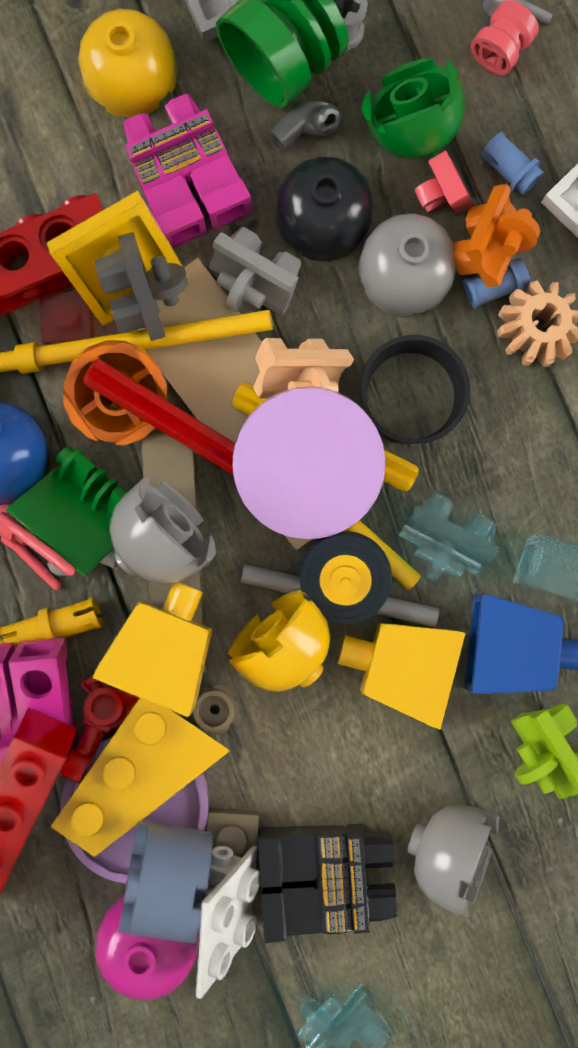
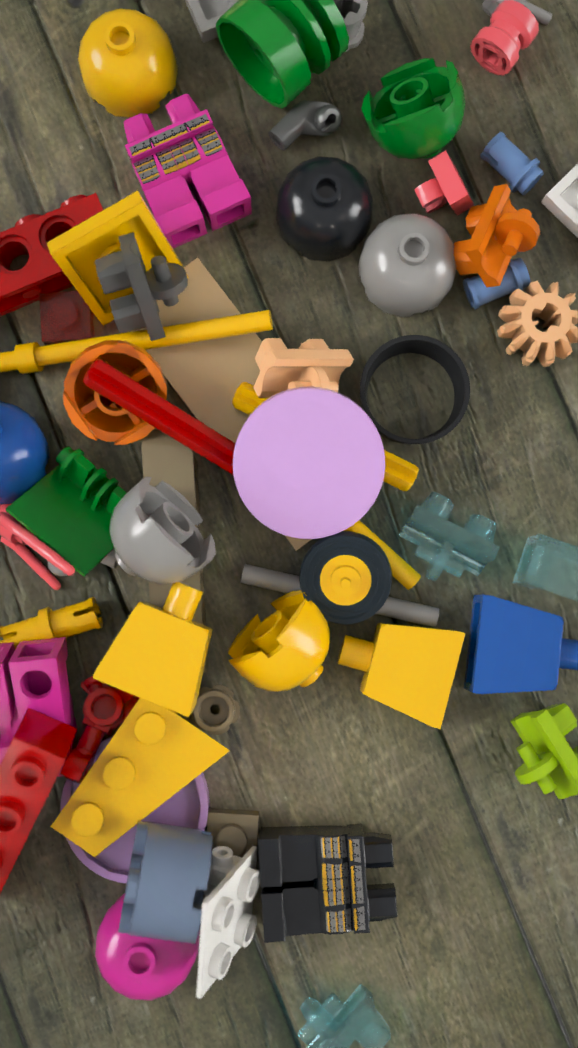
light grey hips [208,227,301,316] -> none
light grey cylinder [408,804,500,918] -> none

